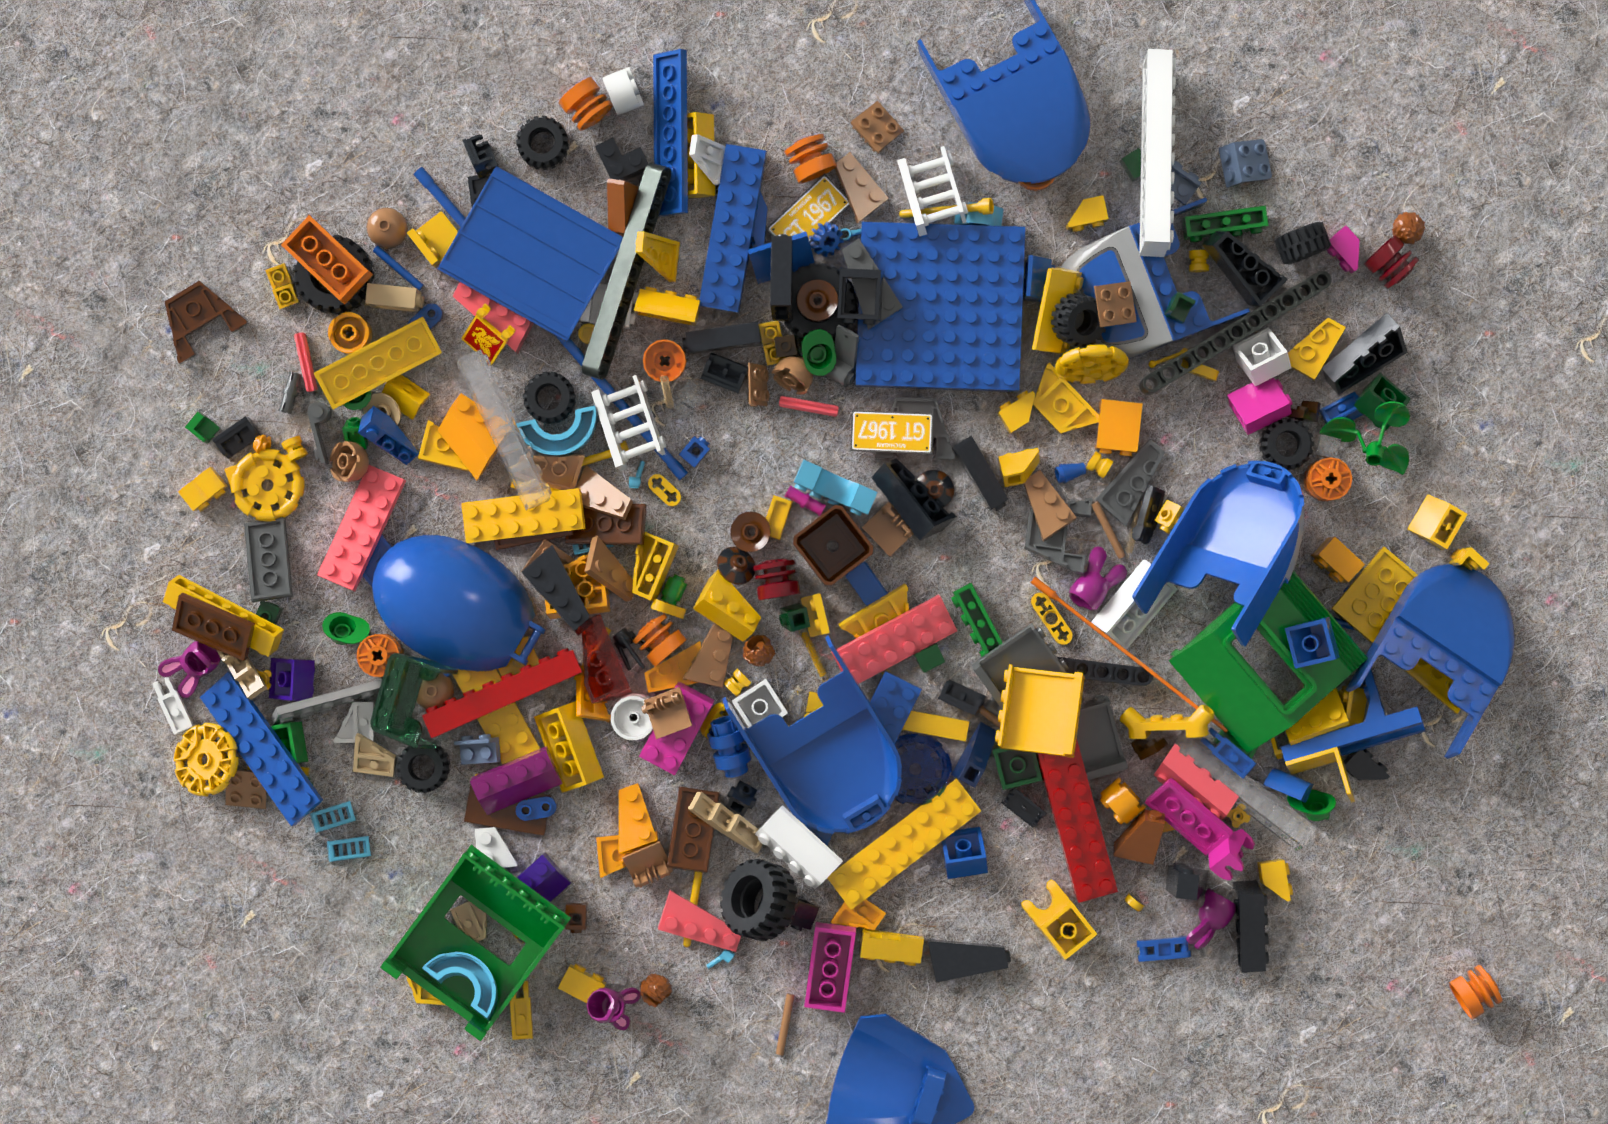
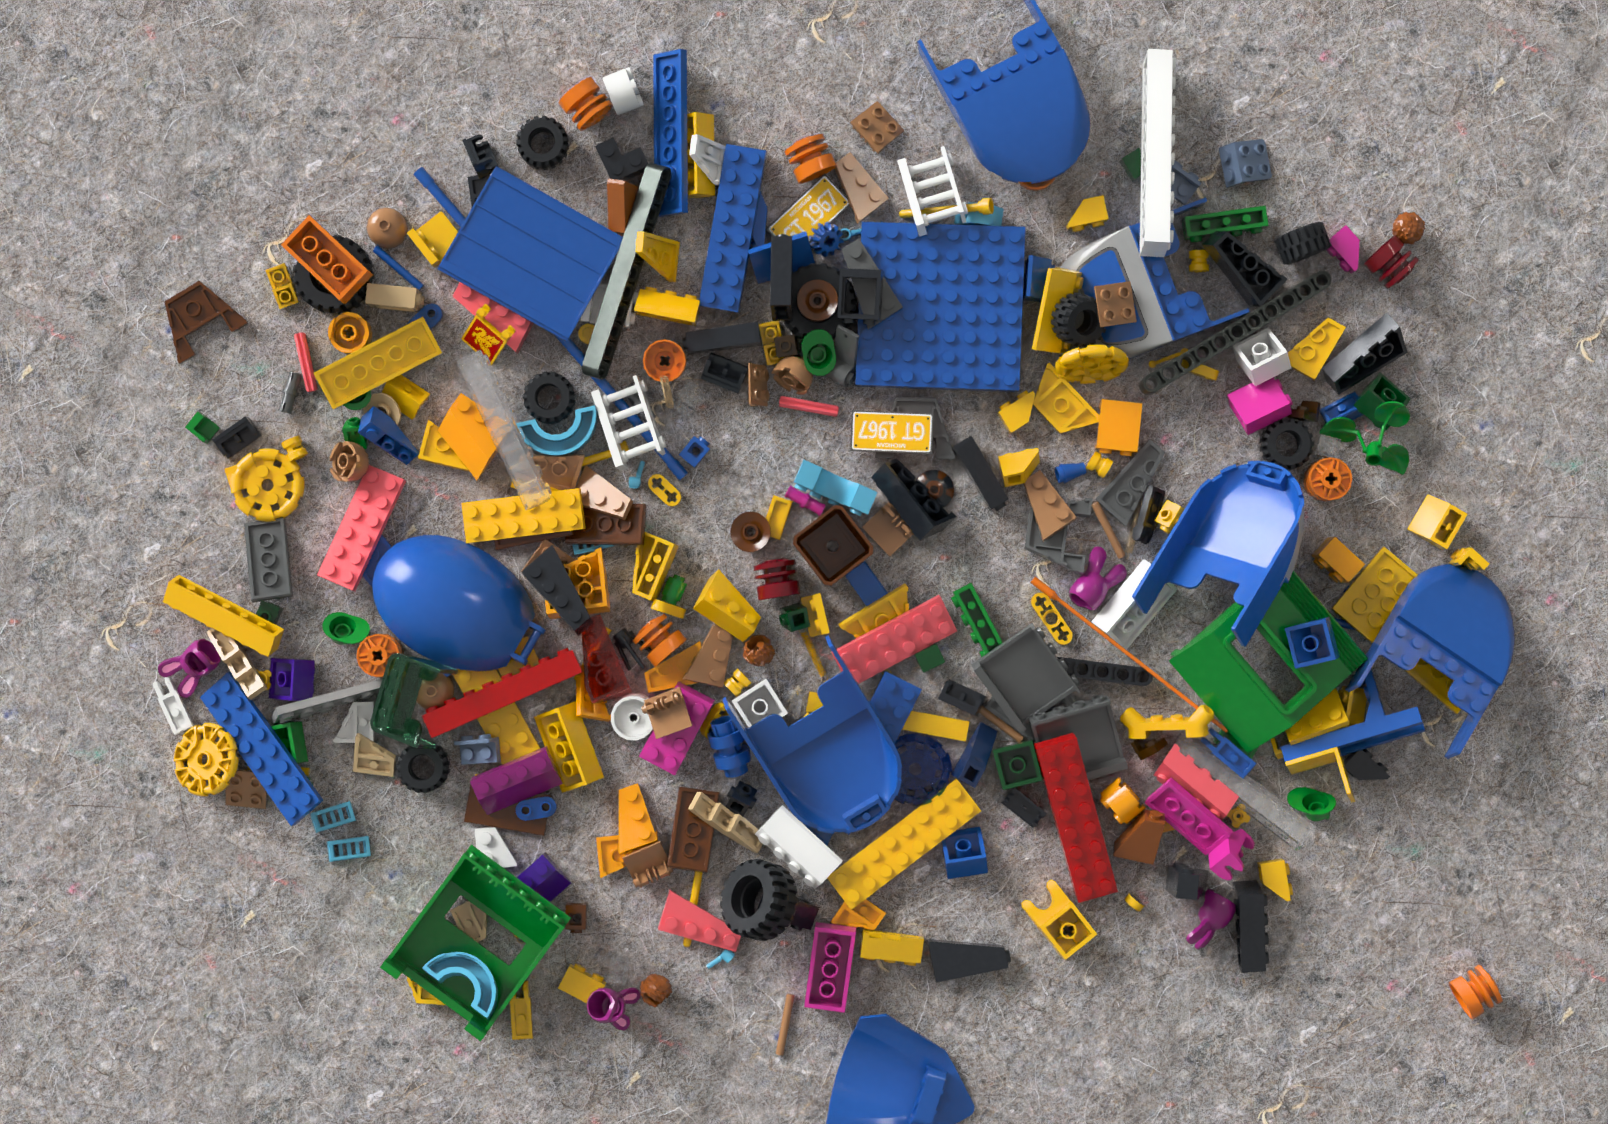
reddish brown plate [172,593,255,661] -> none
yellow brick [178,467,228,512] -> none
light orange plate [253,434,271,454] -> none
dark grey door [307,402,332,465] -> none
medium nougat wing [584,536,633,602] -> none
dish [717,547,755,585] -> none
yellow panel [995,664,1085,758] -> none
blue plate [1137,936,1191,962] -> none
dark green panel [1164,292,1196,324] -> none
blue brick [1263,768,1314,803] -> none

